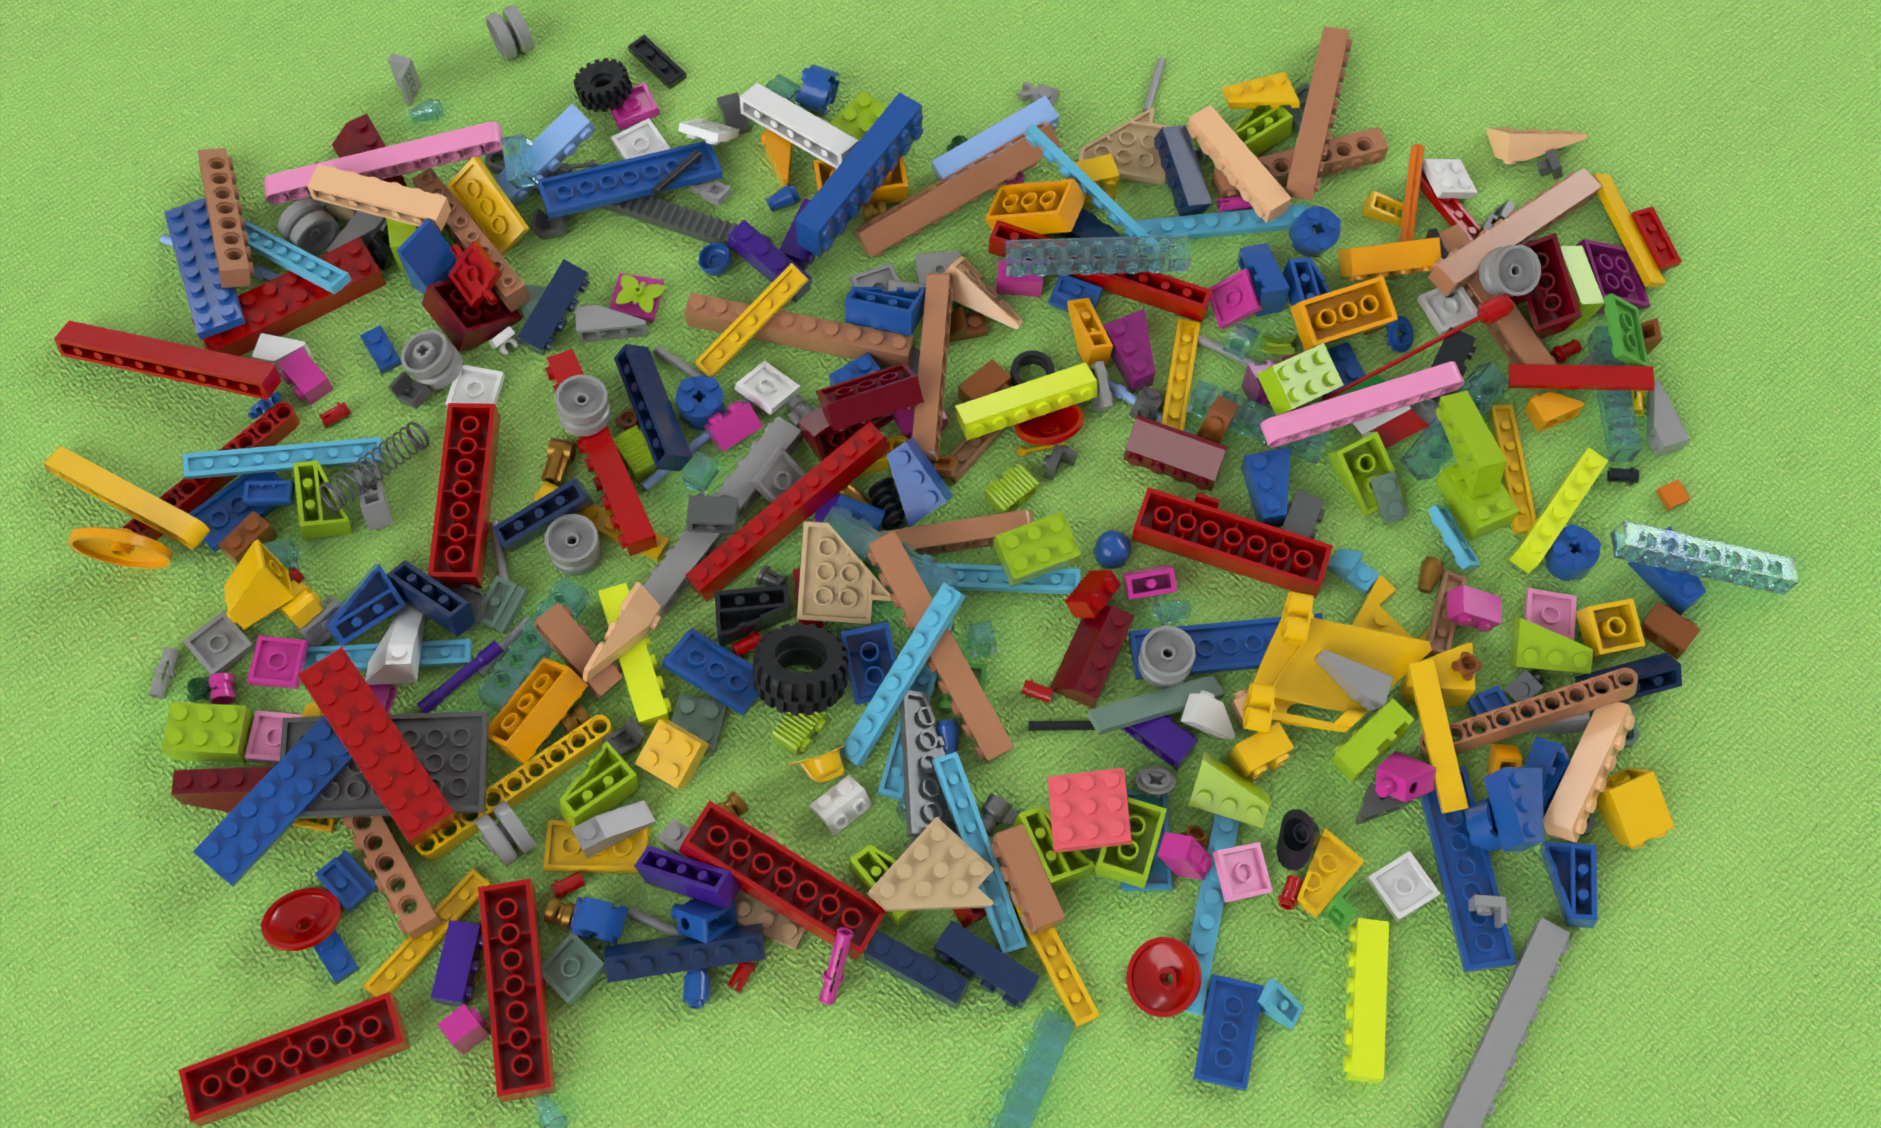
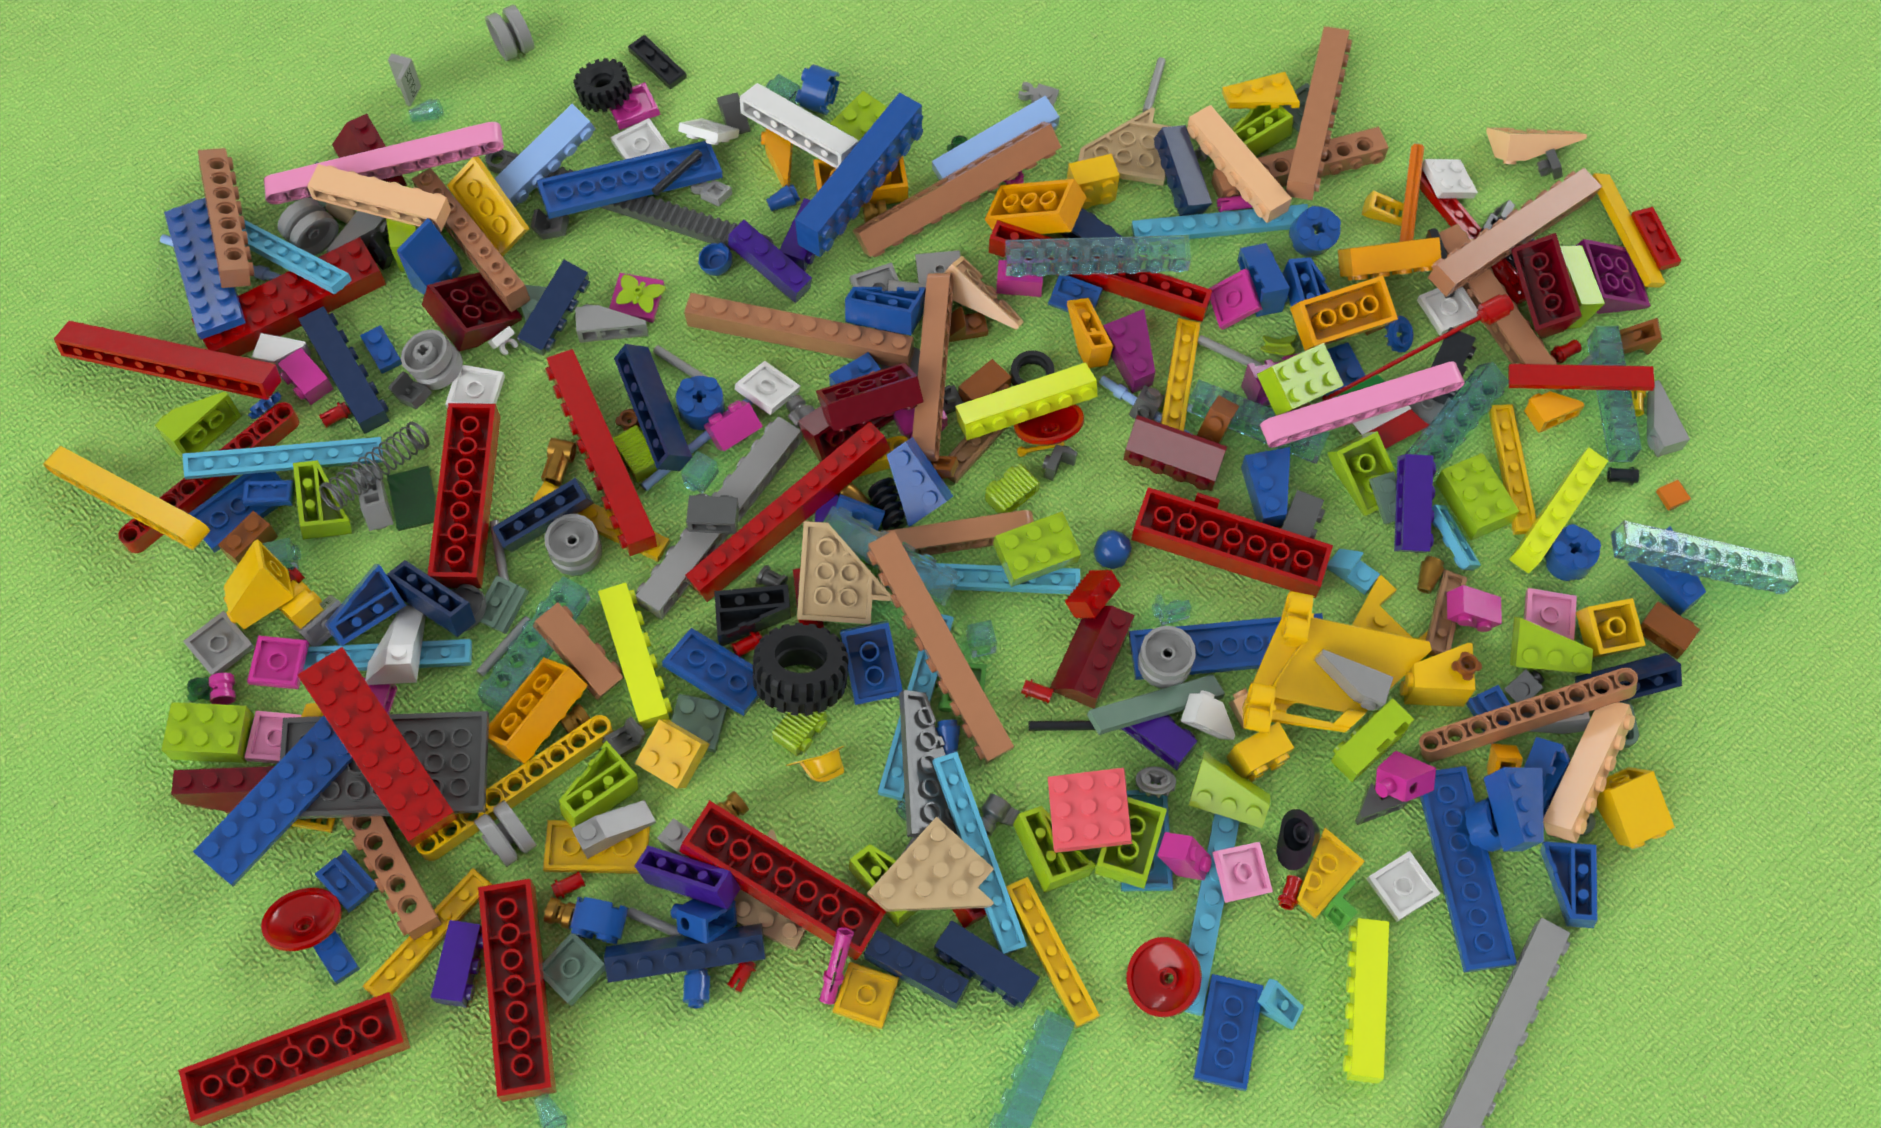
light orange dish [68,527,173,569] -> none
light grey pin [148,647,180,699] -> none
dark purple piece [417,640,504,713] -> none
dark pink brick [437,1004,489,1055] -> none
red plate [449,241,502,308] -> none
clear light blue brick [501,133,538,189] -> none
light grey wheel [555,375,611,436] -> none
dark grey hinge [560,160,598,173] -> none
light nougat wedge [582,582,662,682] -> none
yellow tile [694,263,809,378] -> none
light grey plate [750,447,807,504] -> none
white bracket [809,775,873,835] -> none
medium azure plate [840,582,966,767] -> none
nougat brick [990,824,1065,935] -> none
medium azure plate [1023,124,1164,257] -> none
light grey plate [1089,361,1113,413] -> none
dark pink brick [1122,564,1177,600] -> none
dark orange plate [1180,826,1209,847] -> none
clear light blue brick [1222,322,1260,361] -> none
yellow tile [1407,659,1468,813] -> none
lime wedge [1436,391,1507,498] -> none
light grey bracket [1468,895,1510,928] -> none
light grey wheel [1479,245,1541,297] -> none
bright green plate [1604,293,1649,366] -> none
none -> lime slope [155,391,242,458]
none -> dark blue brick [299,306,389,434]
none -> clear green piece [387,466,436,531]
none -> yellow tile [832,962,899,1029]
none -> dark grey tile [943,385,963,415]
none -> dark purple brick [1394,454,1436,553]

